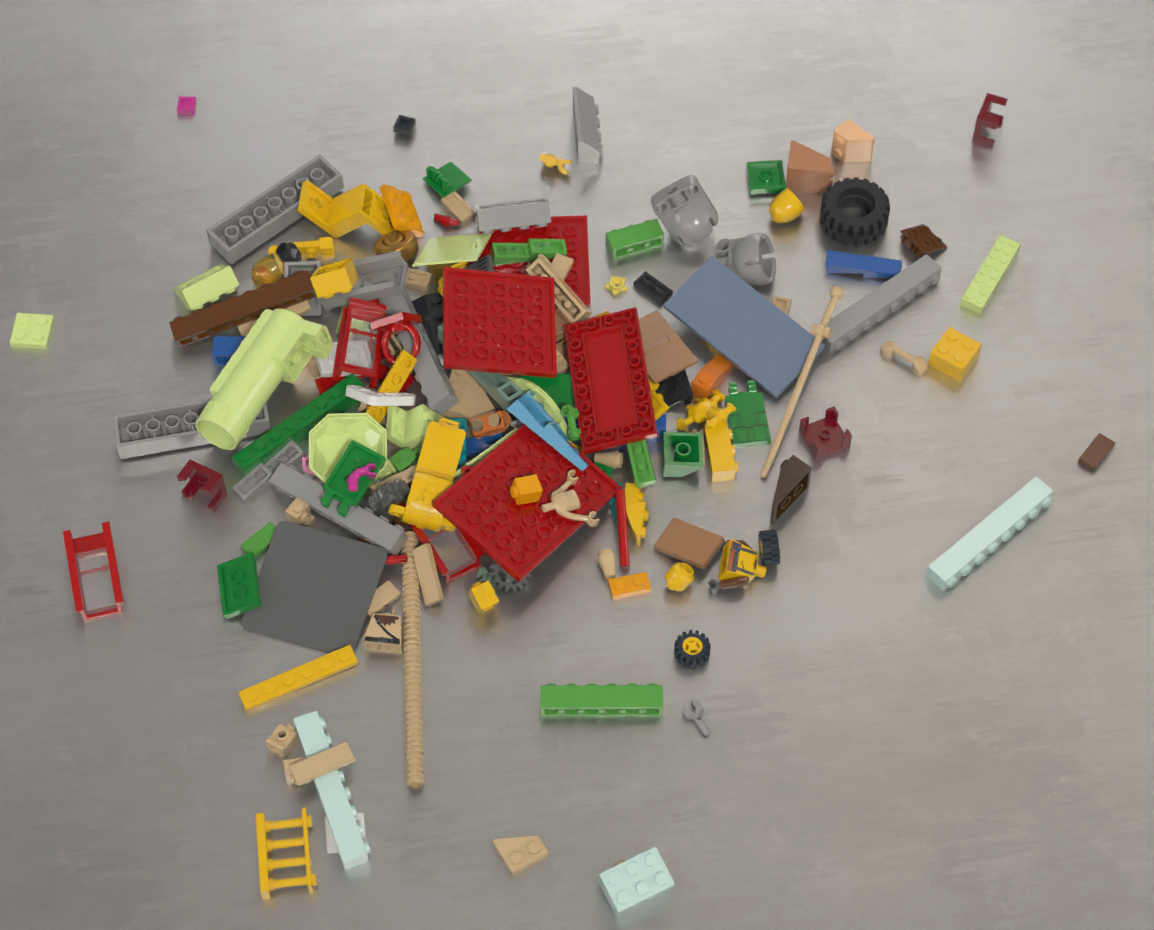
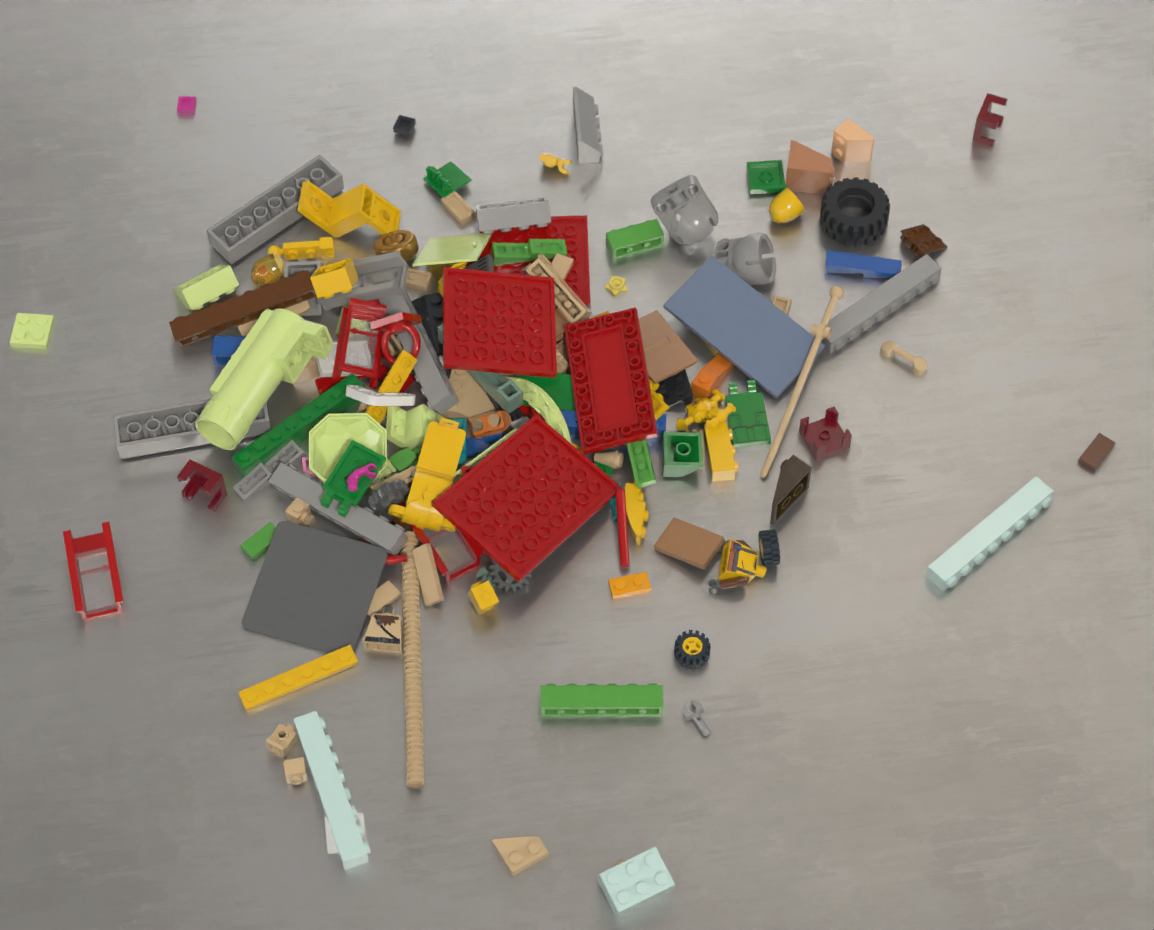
green plate [217,552,262,619] -> none
yellow fence [256,807,317,900] -> none
black rock [276,242,302,264] -> none
tan tile [289,741,355,786] -> none
light orange plate [379,184,424,238] -> none
red bar [434,213,459,227] -> none
dark azure wedge [507,390,589,471] -> none
light orange brick [510,474,543,505] -> none
tan piece [542,470,600,527] -> none
bright green bar [561,404,581,441] -> none
tan cone [597,549,616,580] -> none
black tile [633,271,673,305] -> none
yellow head [665,562,694,592] -> none
yellow brick [928,327,982,382] -> none
yellowish green piece [960,235,1021,314] -> none

